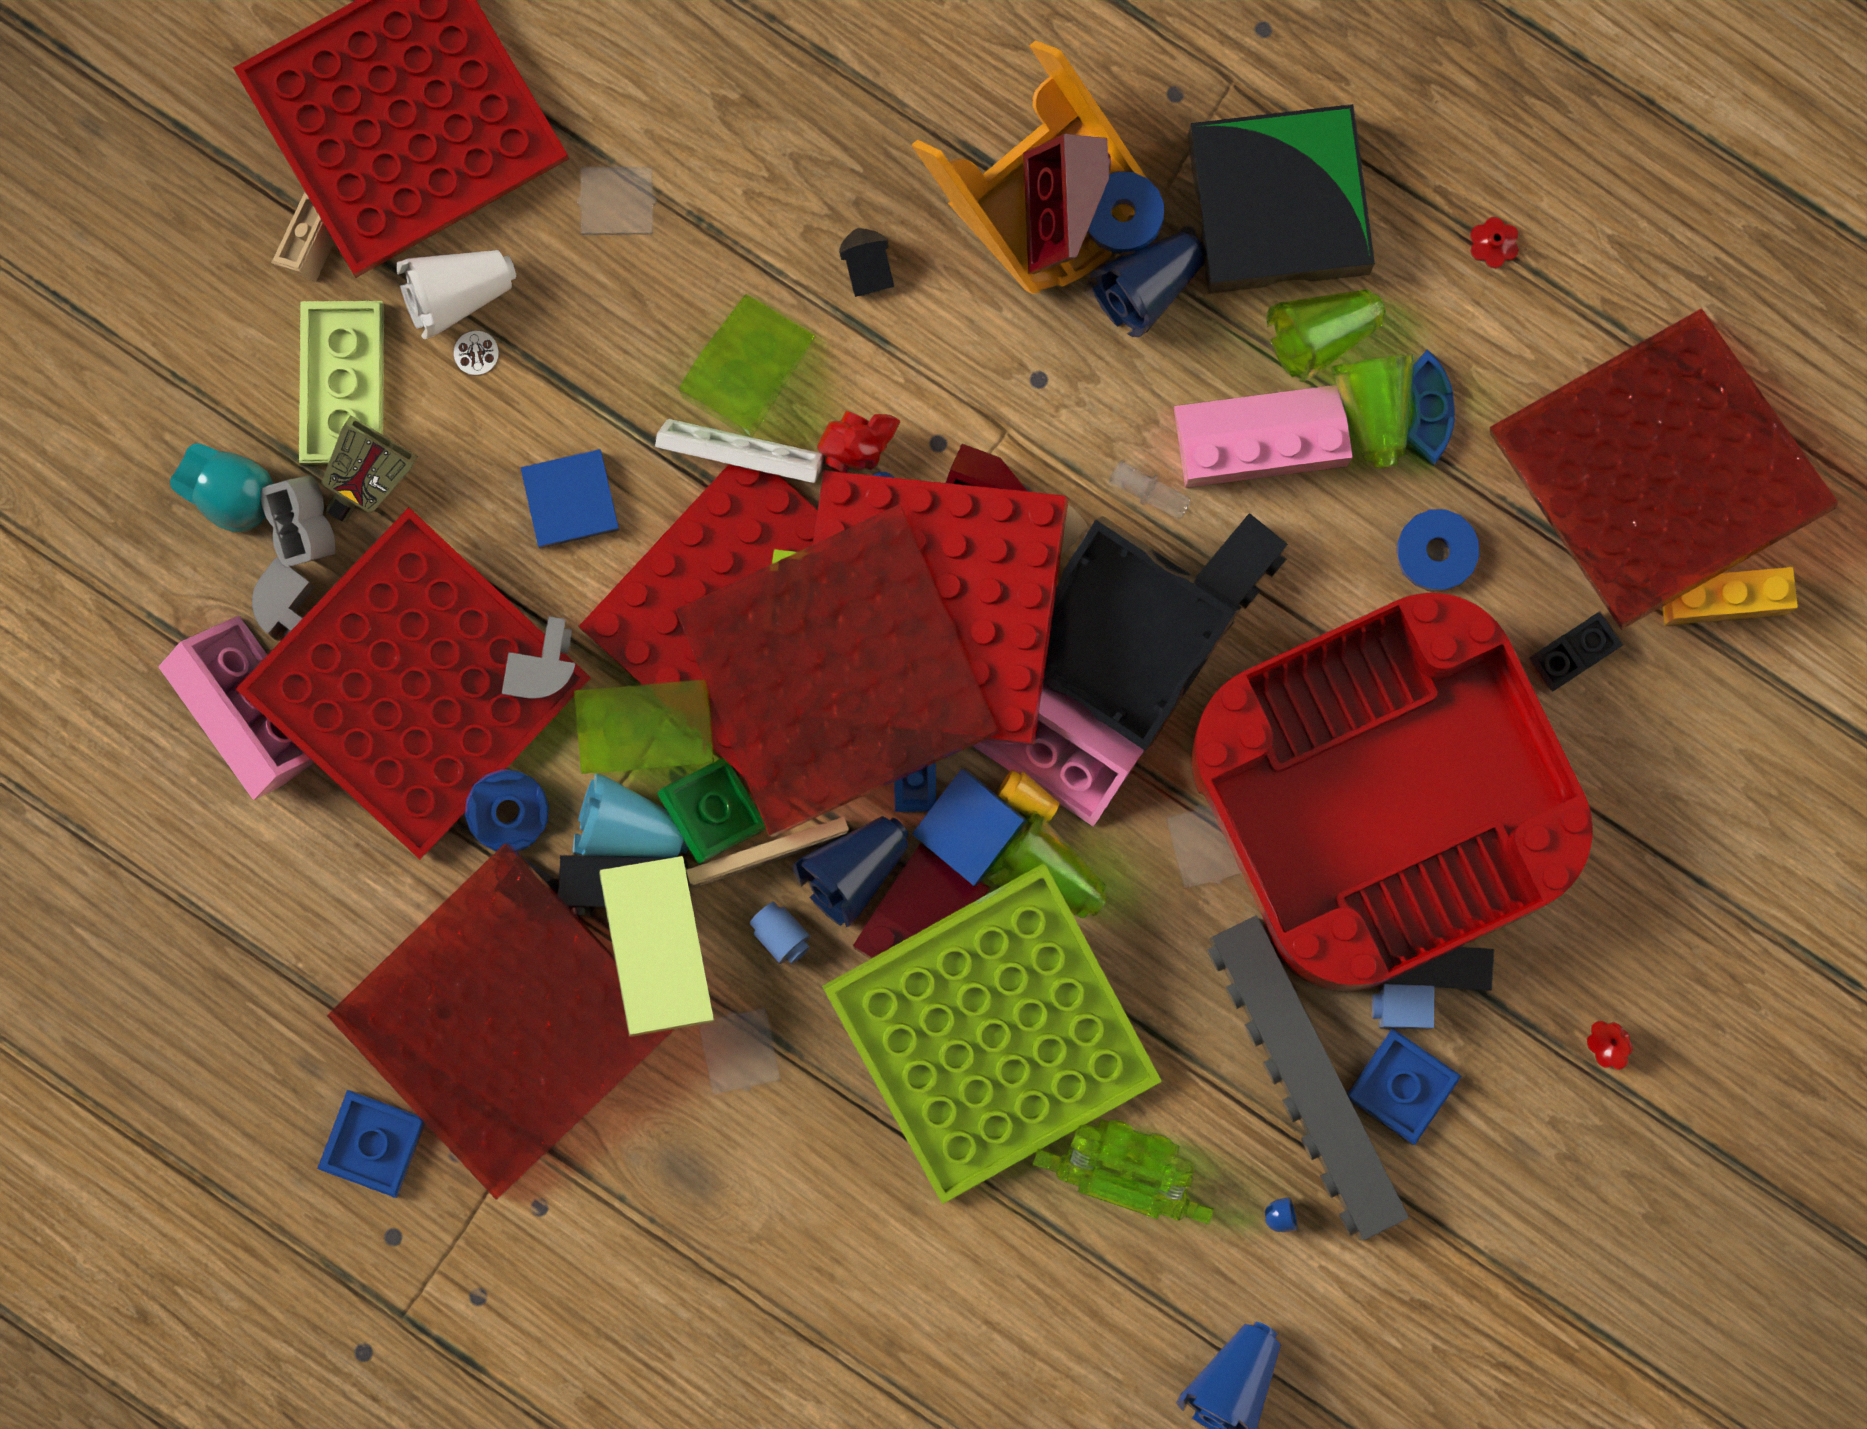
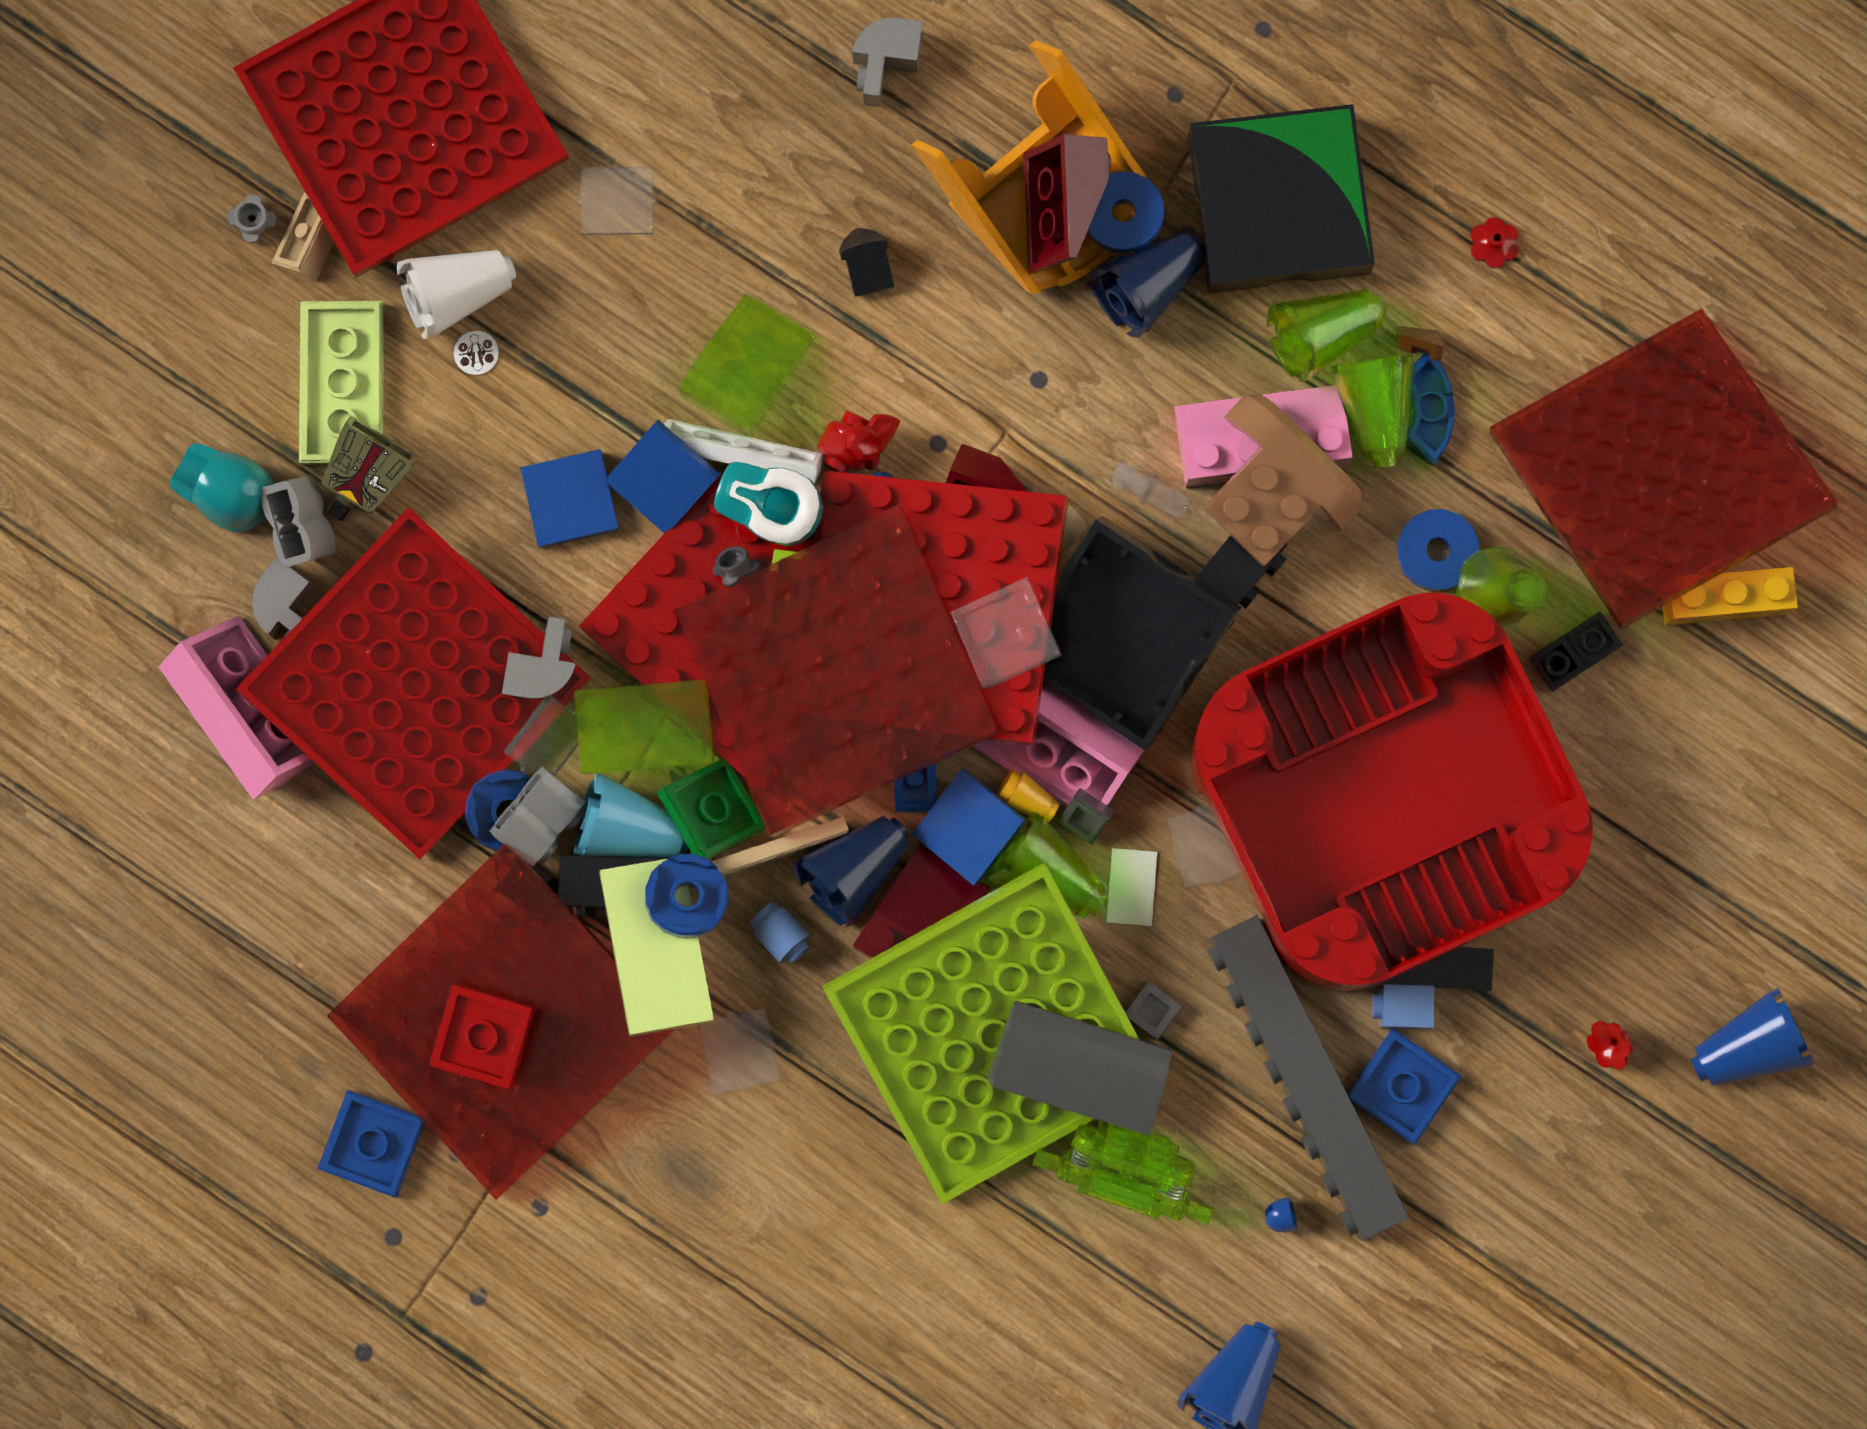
none -> light grey plate [227,194,277,243]
none -> red plate [429,983,535,1089]
none -> light grey brick [490,766,585,867]
none -> clear piece [503,695,591,776]
none -> blue tile [604,419,720,533]
none -> blue tile [645,854,729,938]
none -> flat silver plate [713,546,759,588]
none -> piece [714,462,823,546]
none -> light grey brick [852,18,923,107]
none -> clear tile [950,577,1061,690]
none -> dark grey slope [987,1000,1172,1135]
none -> flat silver tile [1058,788,1114,845]
none -> sticker [1106,848,1158,926]
none -> flat silver tile [1125,981,1182,1040]
none -> medium nougat piece [1203,395,1363,566]
none -> reddish brown tile [1396,326,1444,361]
none -> clear neon green cone [1456,547,1547,629]
none -> blue cone [1691,987,1815,1086]

